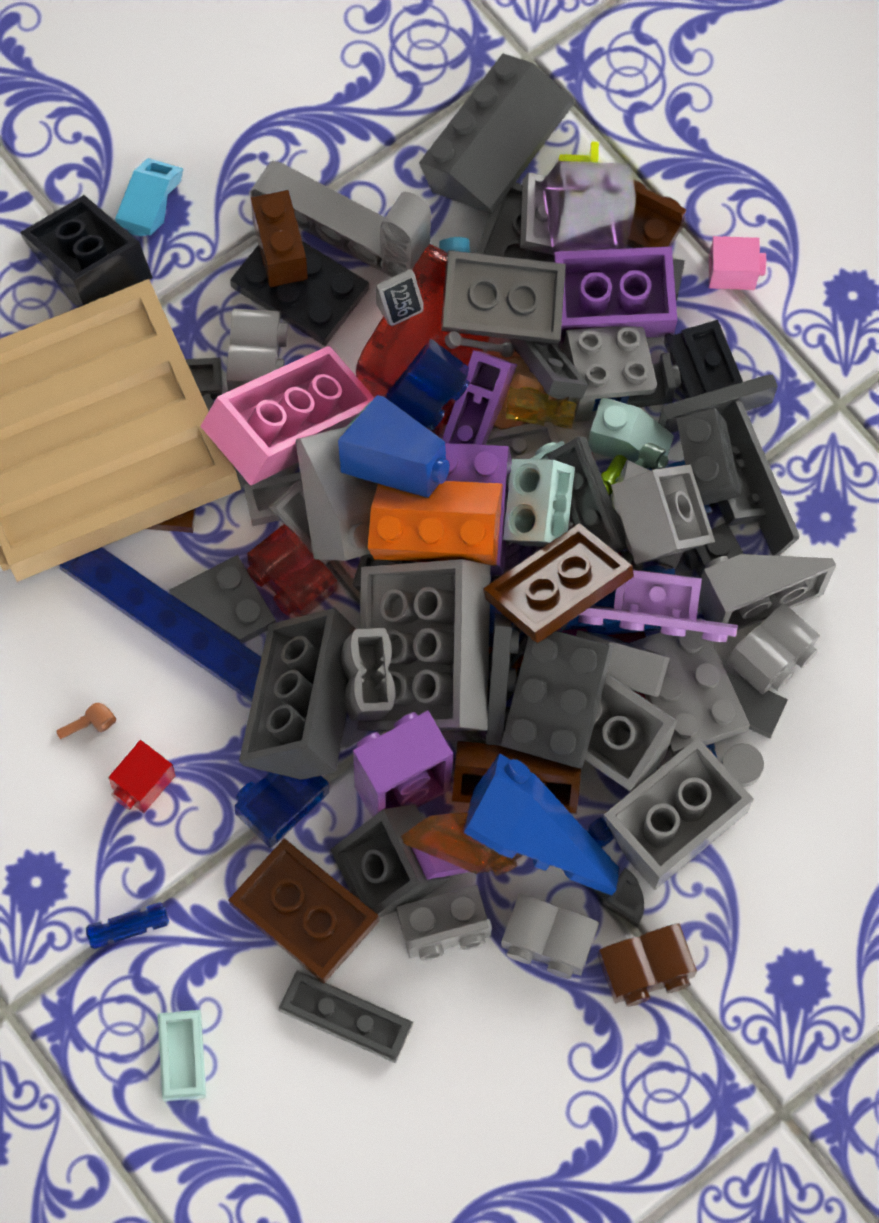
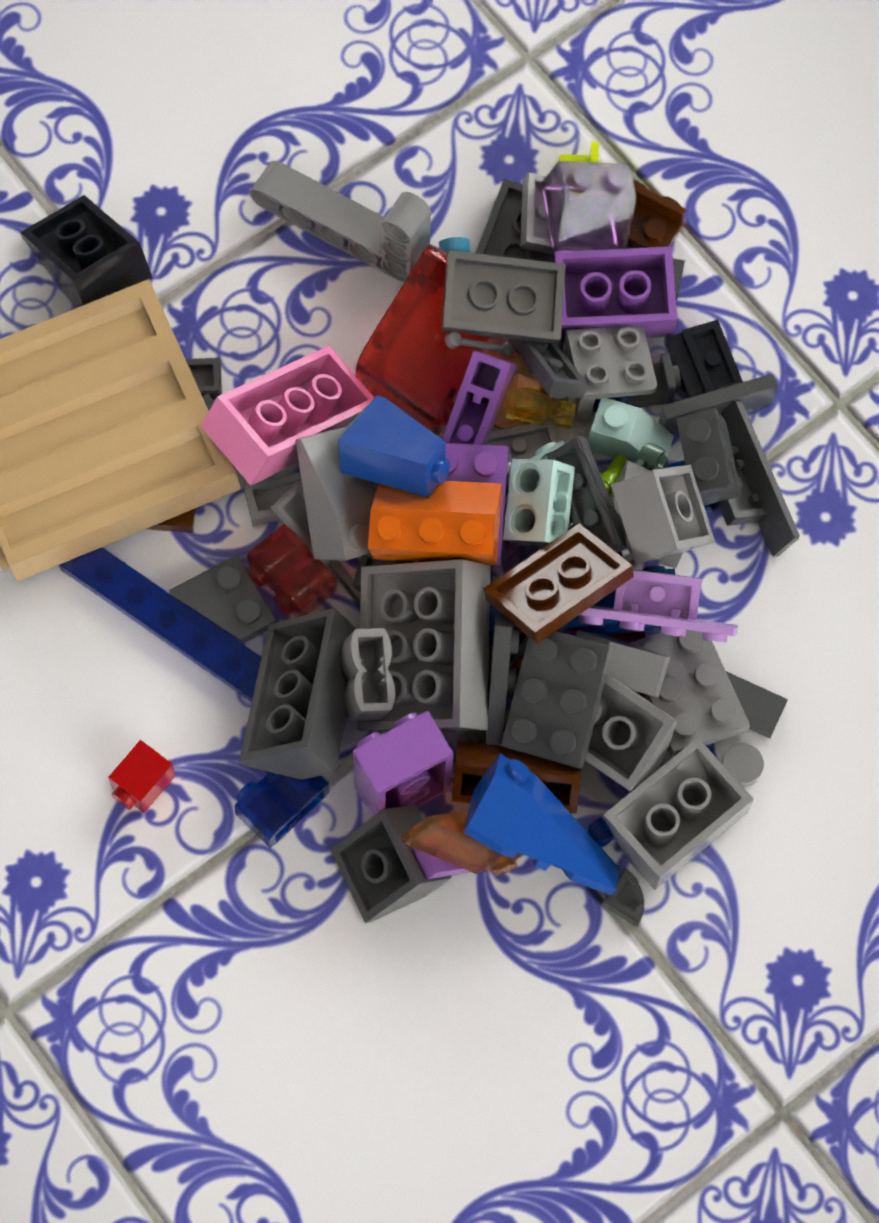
nougat hand [56,703,116,739] -> none
clear blue axle [86,902,169,949] -> none
medium azure slope [115,158,183,236] -> none
light aqua tile [158,1010,207,1102] -> none
light grey brick [226,308,288,391] -> none
reddish brown plate [228,838,380,984] -> none
black plate [230,241,369,346] -> none
reddish brown brick [251,190,308,287] -> none
dark grey tile [279,970,413,1063] -> none
slope [376,269,424,326] -> none
clear blue brick [384,339,470,431] -> none
light grey bracket [396,885,492,961] -> none
dark grey slope [419,53,575,214] -> none
light grey brick [501,894,599,979] -> none
reddish brown brick [598,923,697,1007] -> none
dark grey bracket [682,523,744,578] -> none
light grey slope [698,554,836,631] -> none
bright pink brick [709,236,766,290] -> none
light grey brick [726,603,820,695] -> none

